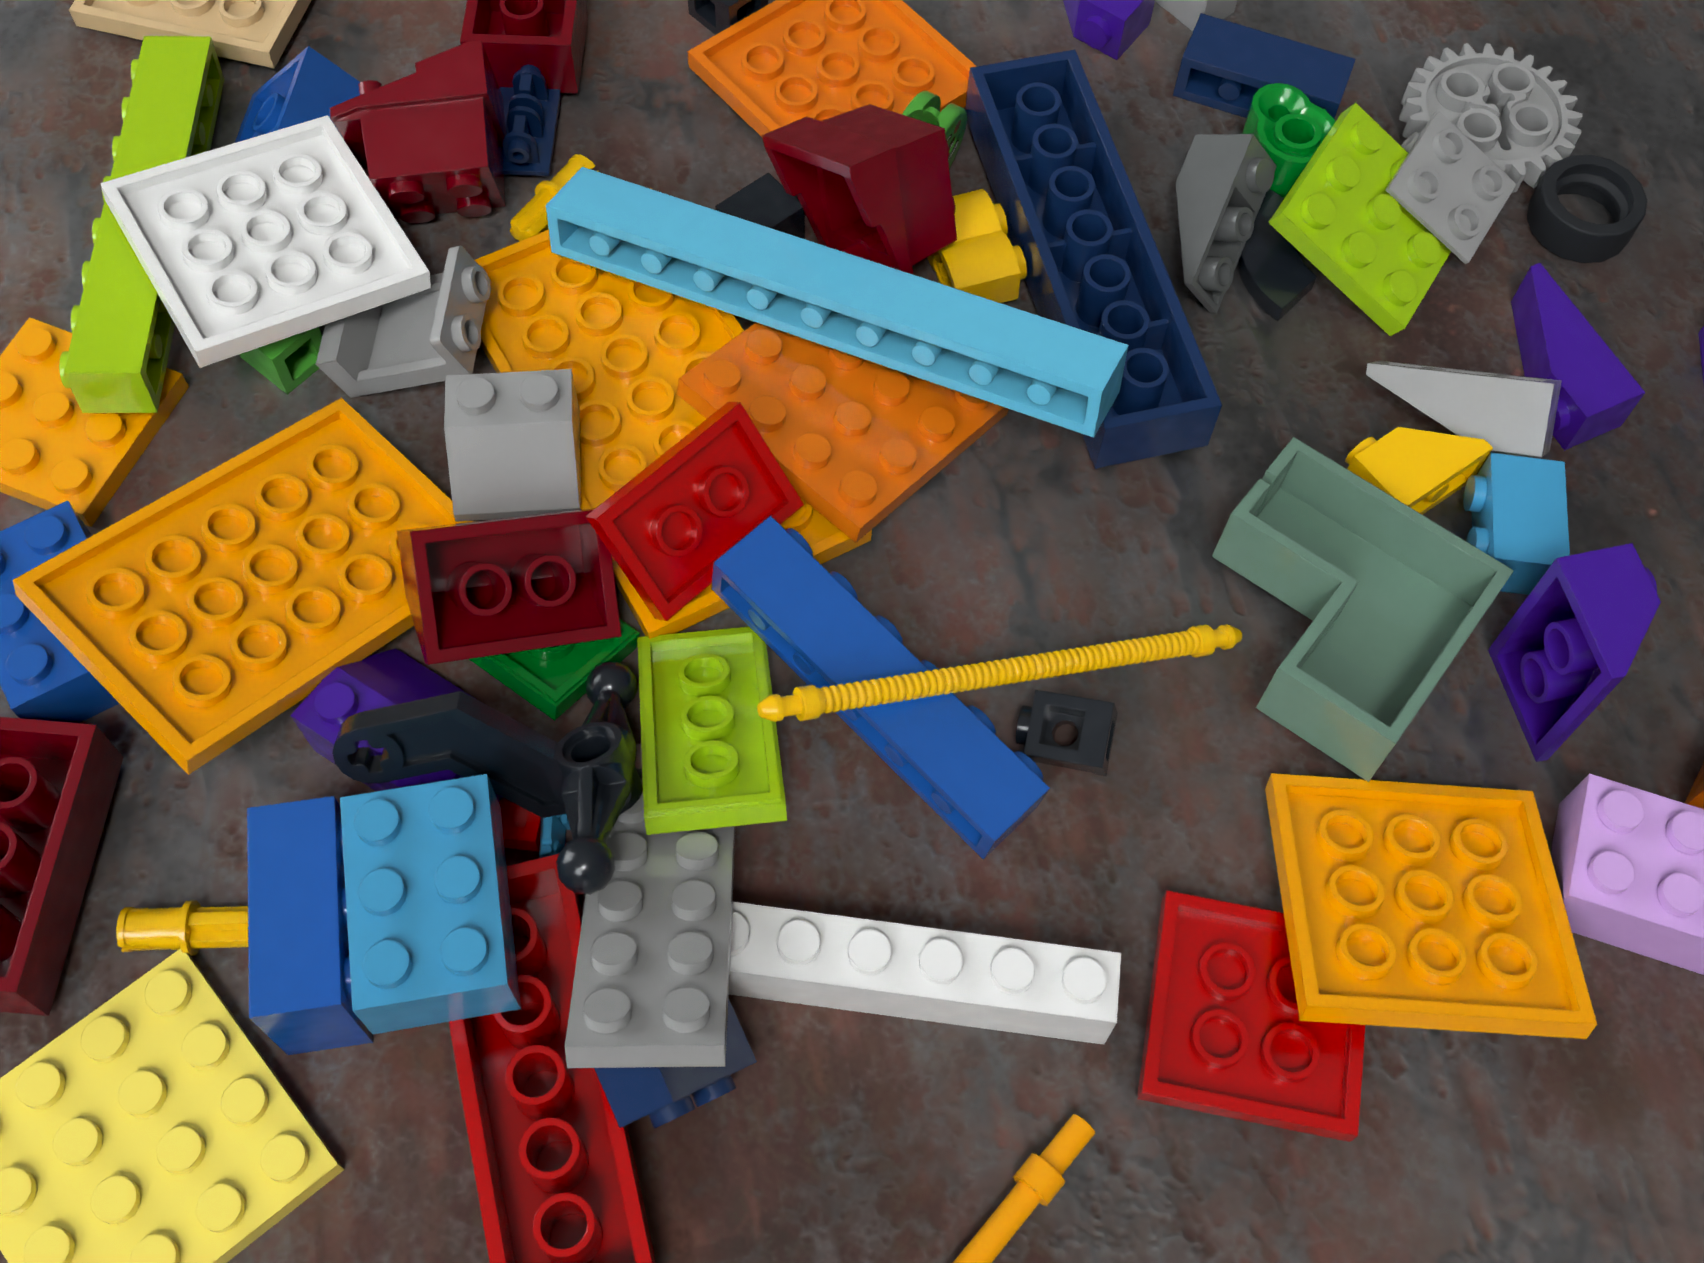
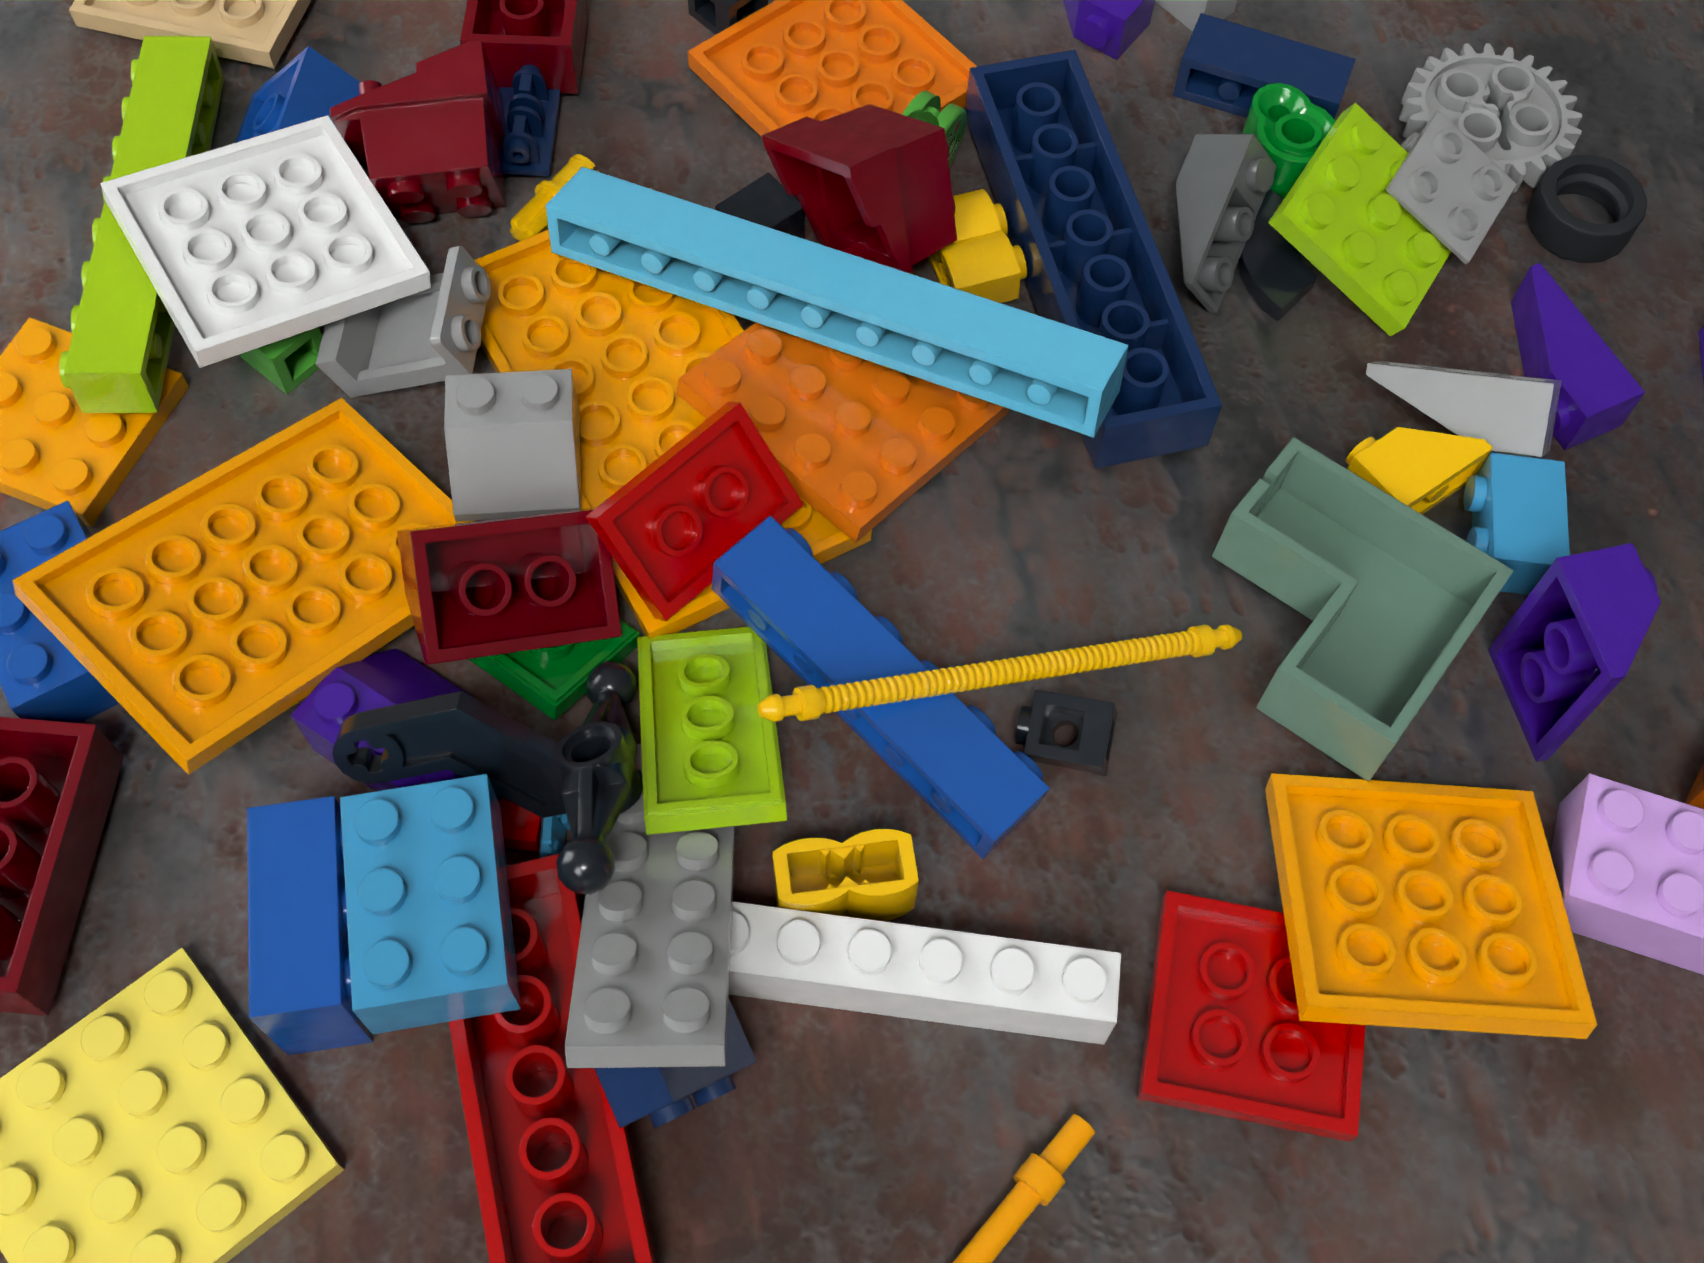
yellow axle [116,900,248,956] -> none
none -> yellow brick [772,829,919,921]

